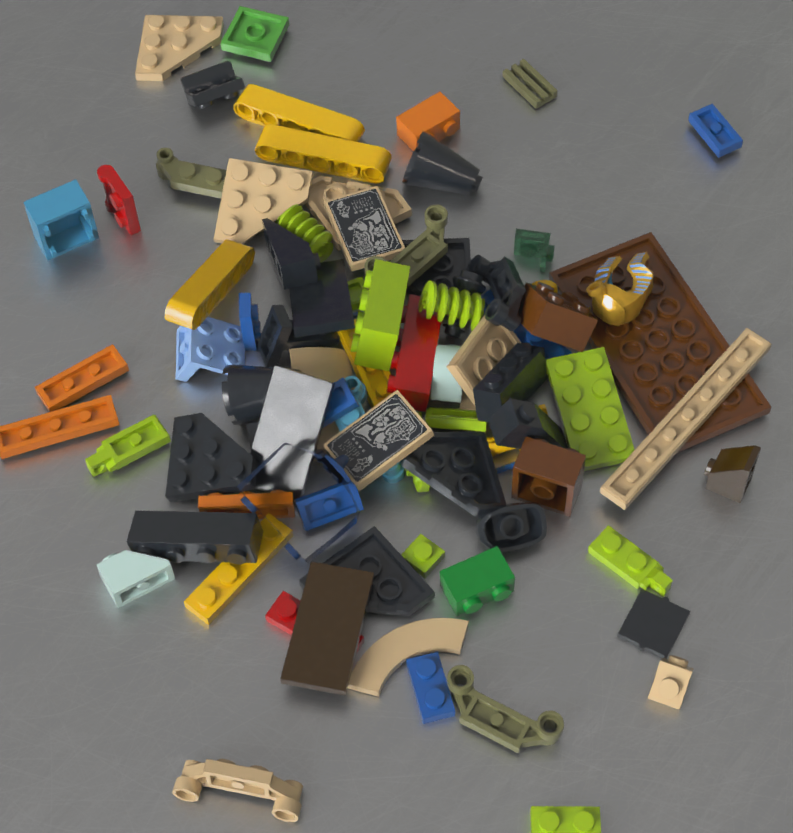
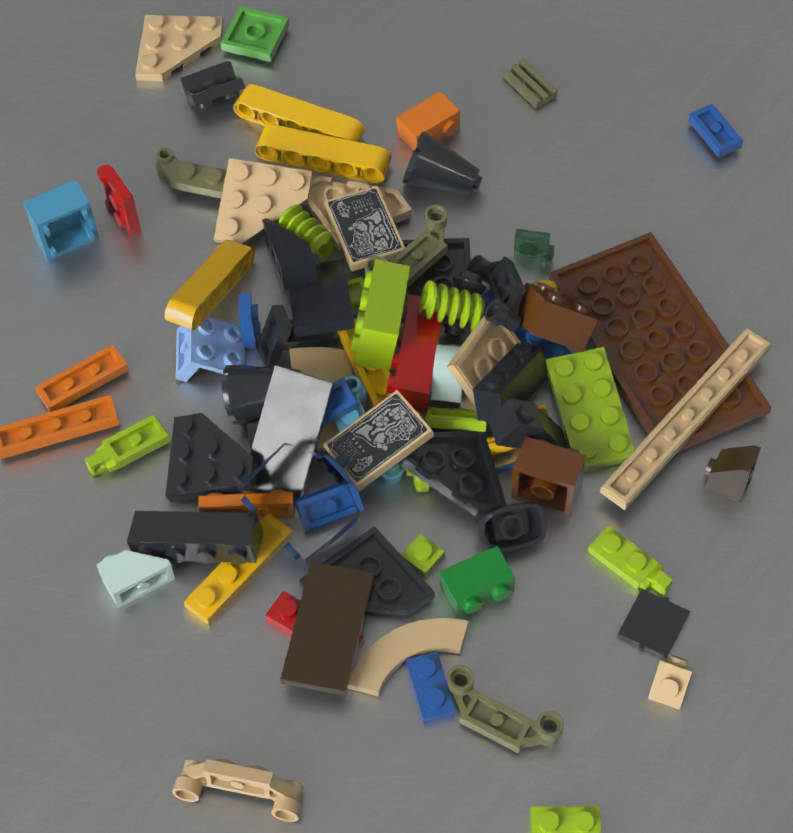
pearl gold piece [586,252,654,326] -> none

